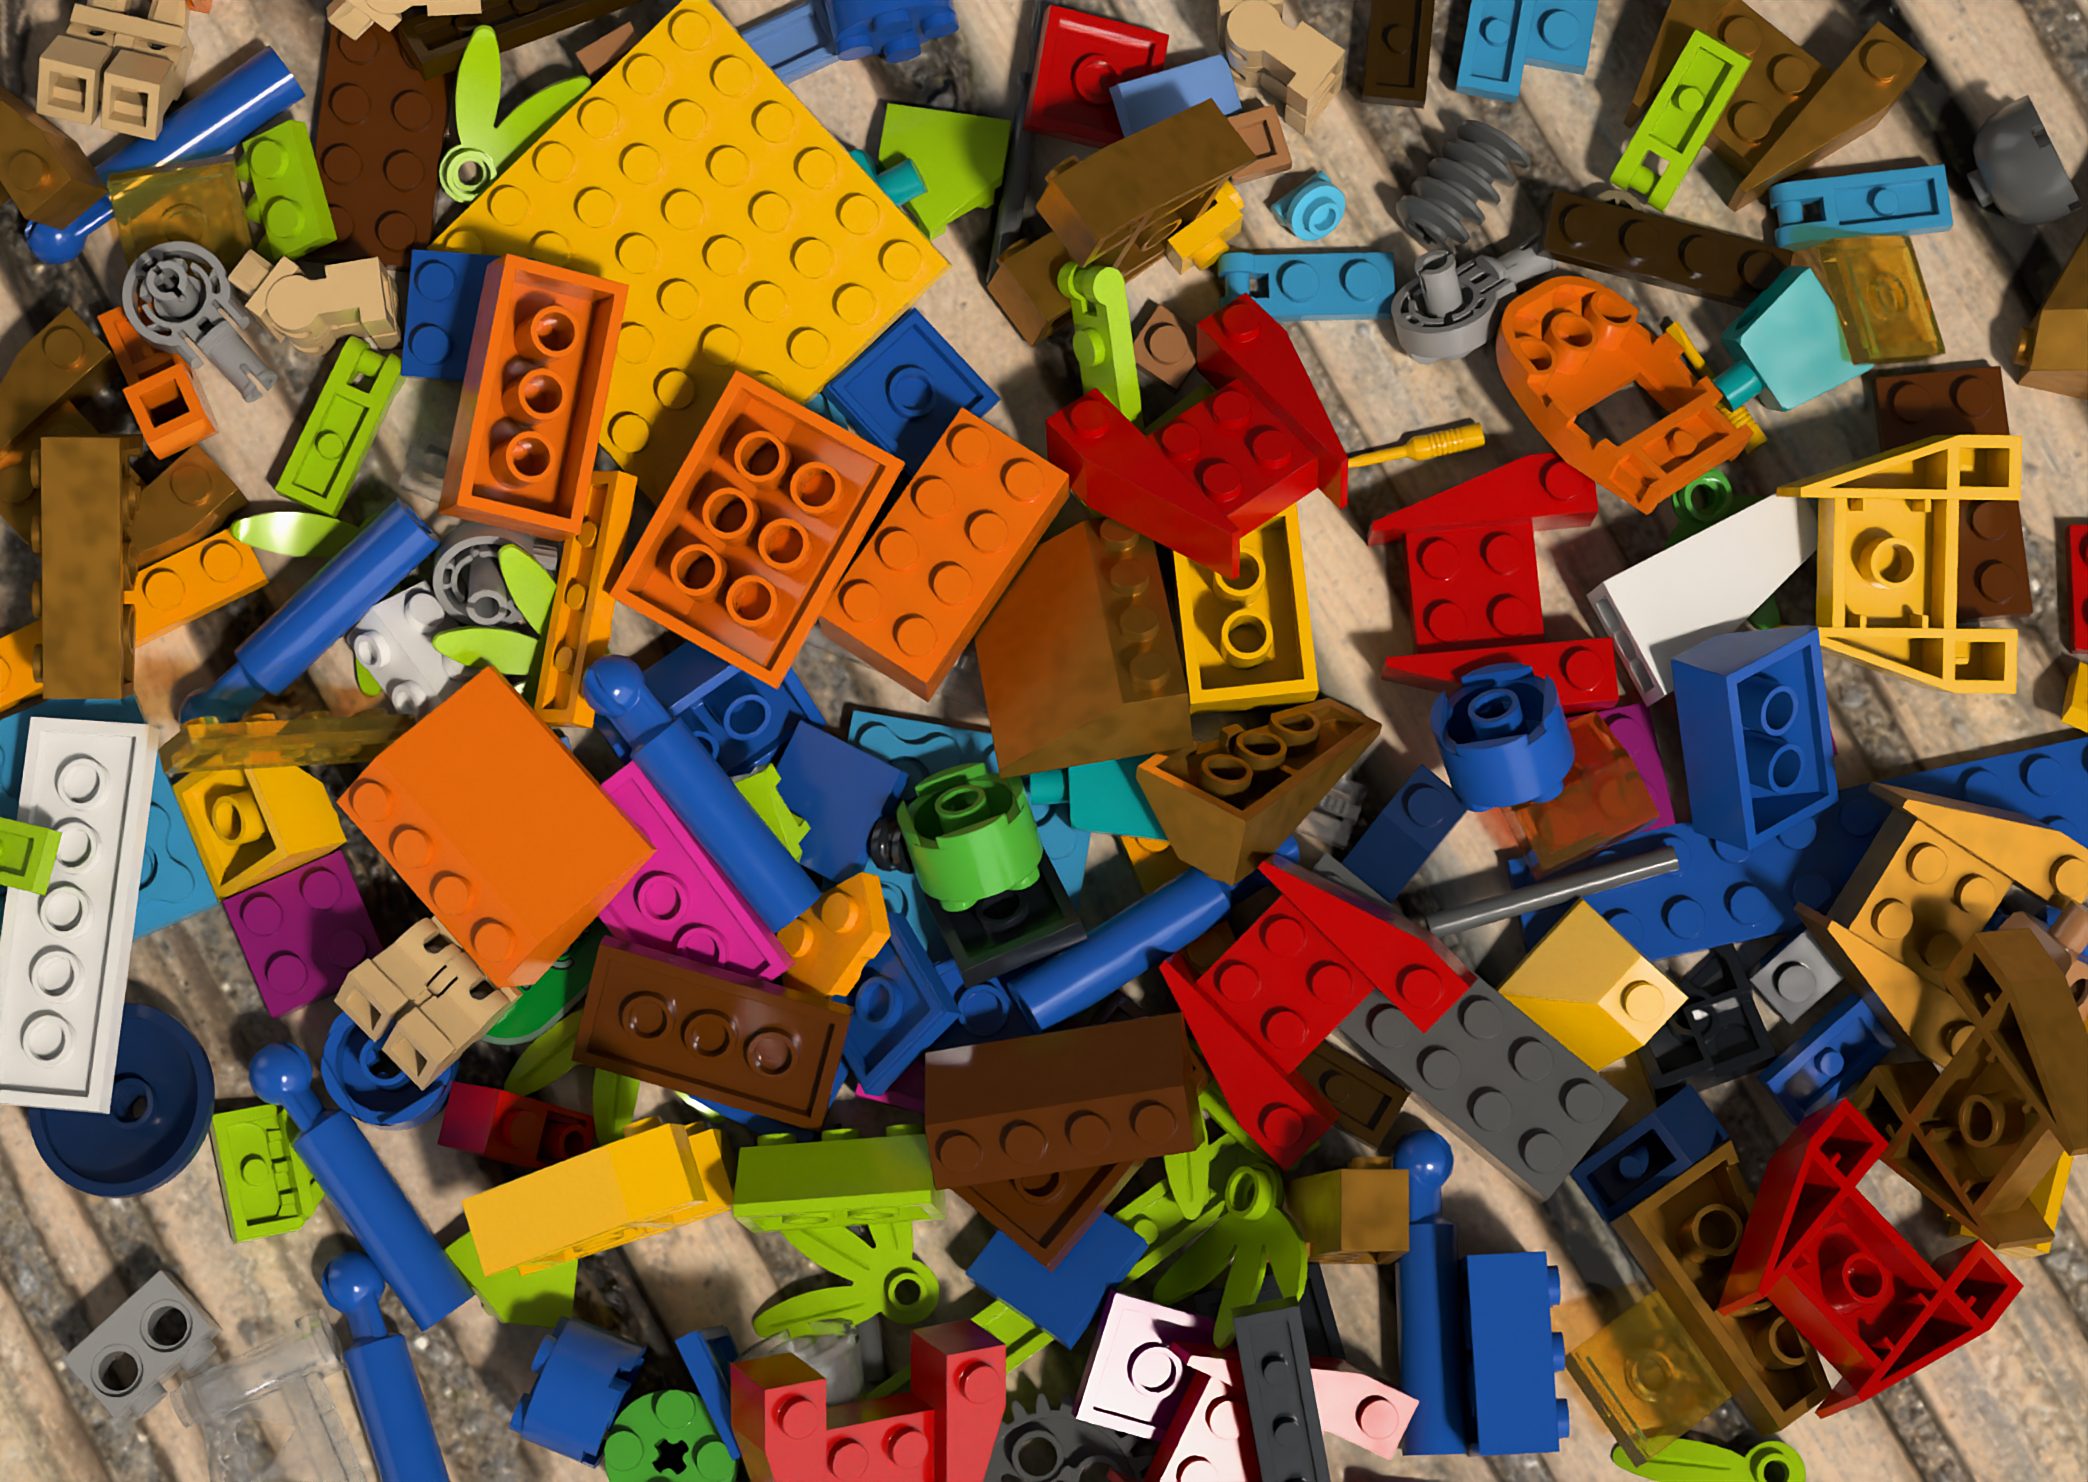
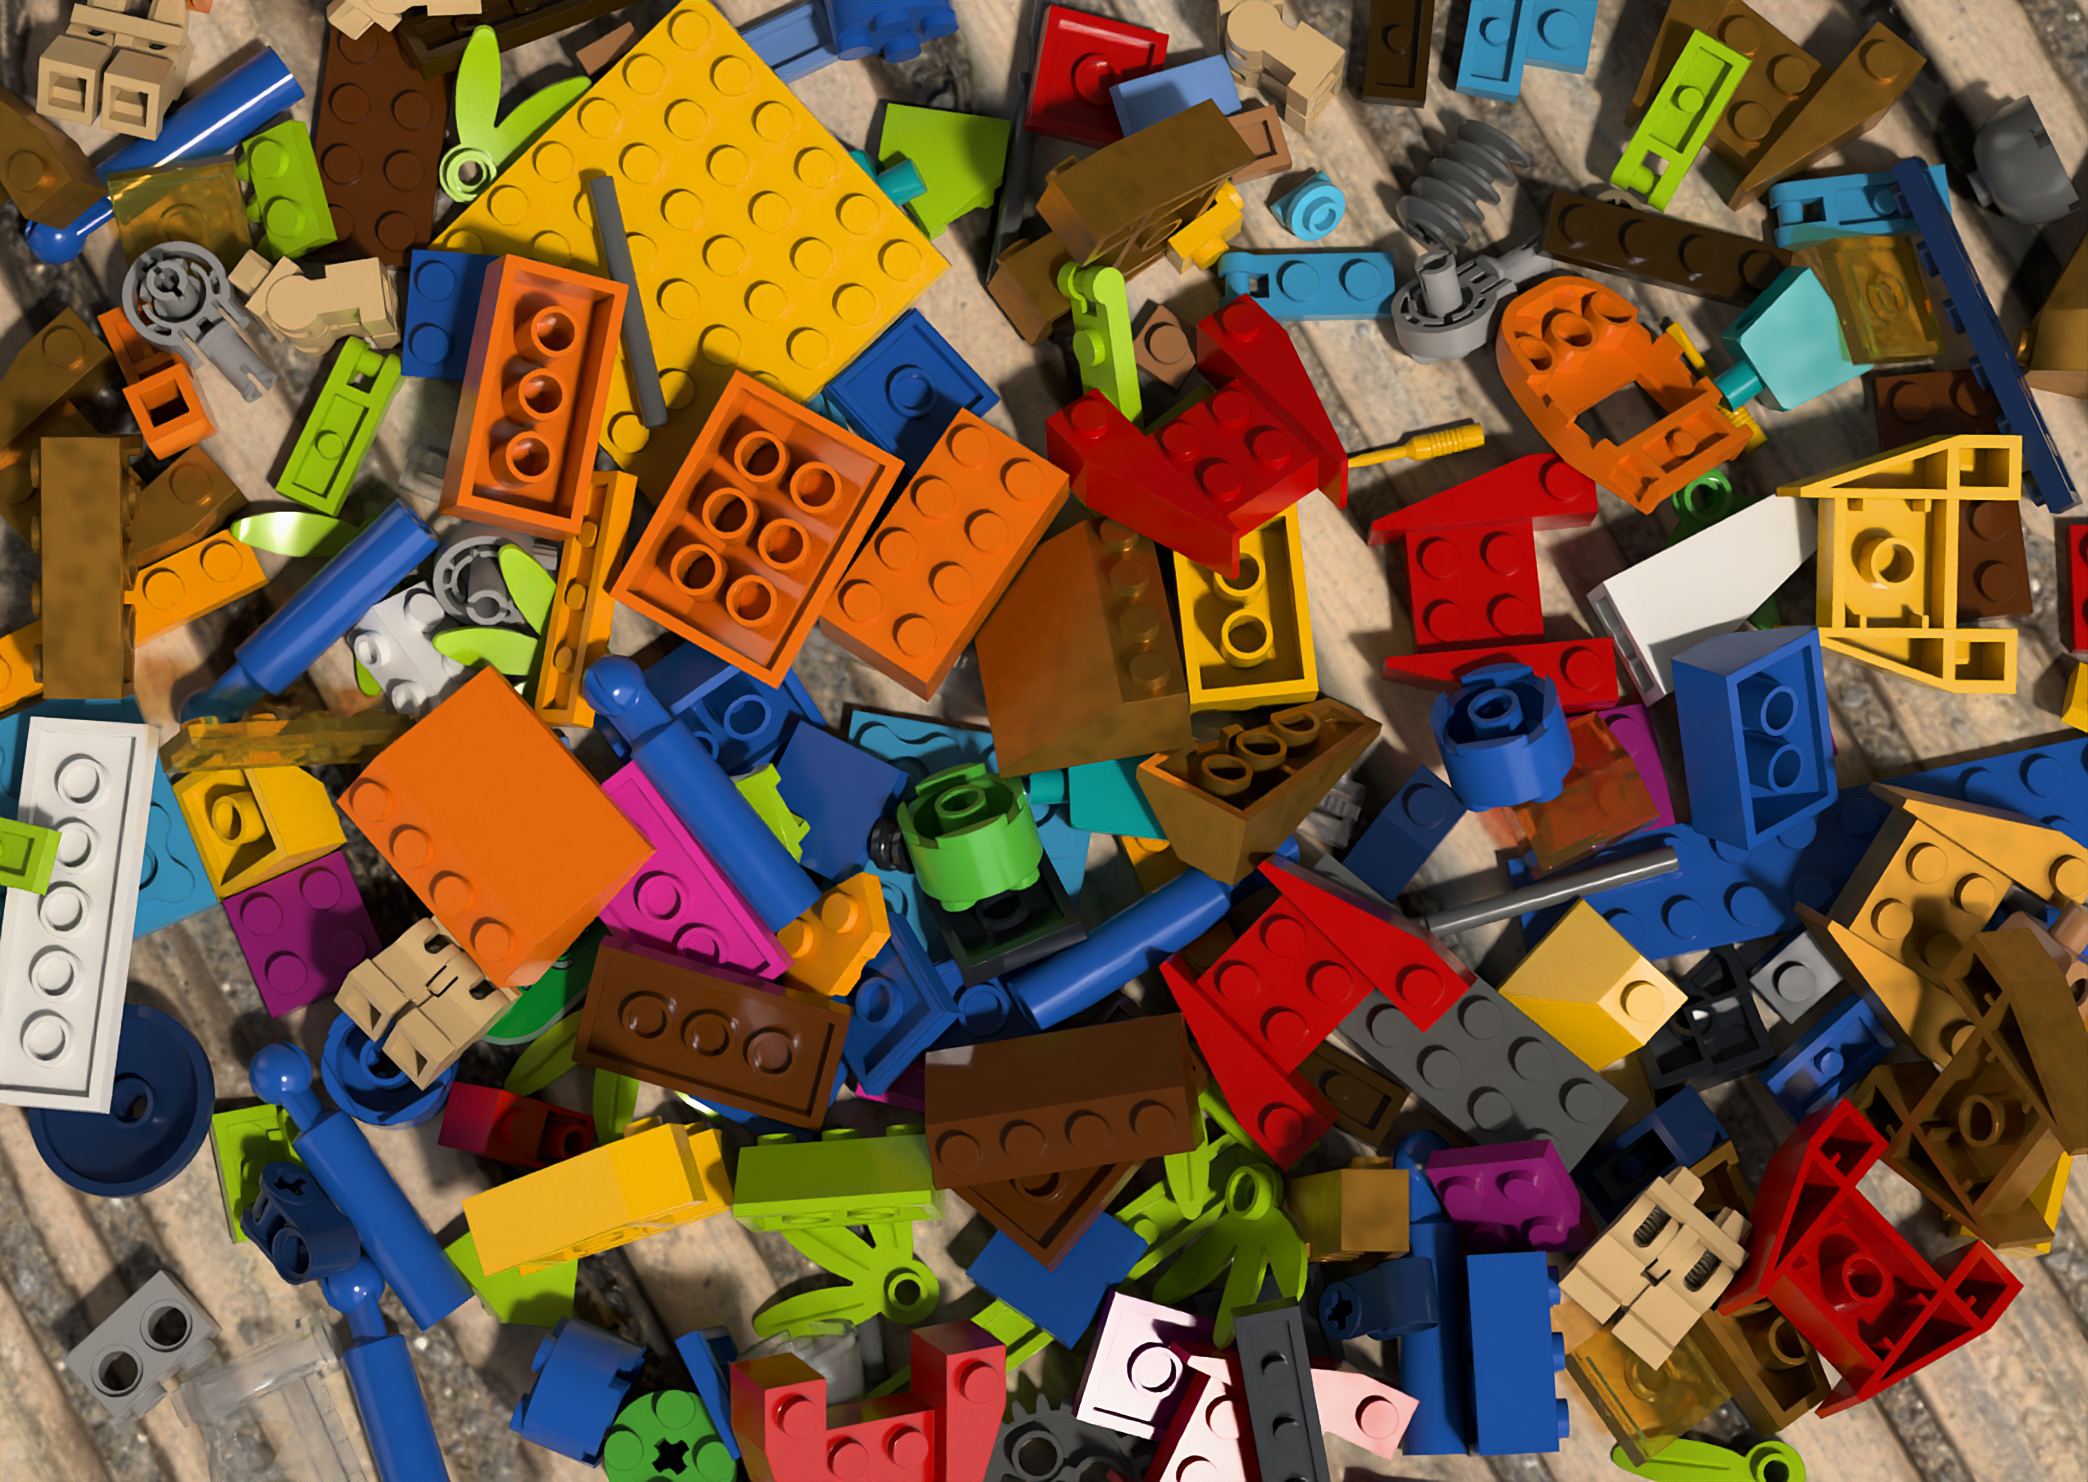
none -> dark blue piece [239,1161,360,1285]
none -> dark grey bar [588,176,670,429]
none -> dark blue piece [1319,1257,1442,1341]
none -> magenta plate [1425,1139,1598,1255]
none -> tan hips [1558,1166,1753,1371]
none -> dark blue plate [1890,156,2083,514]

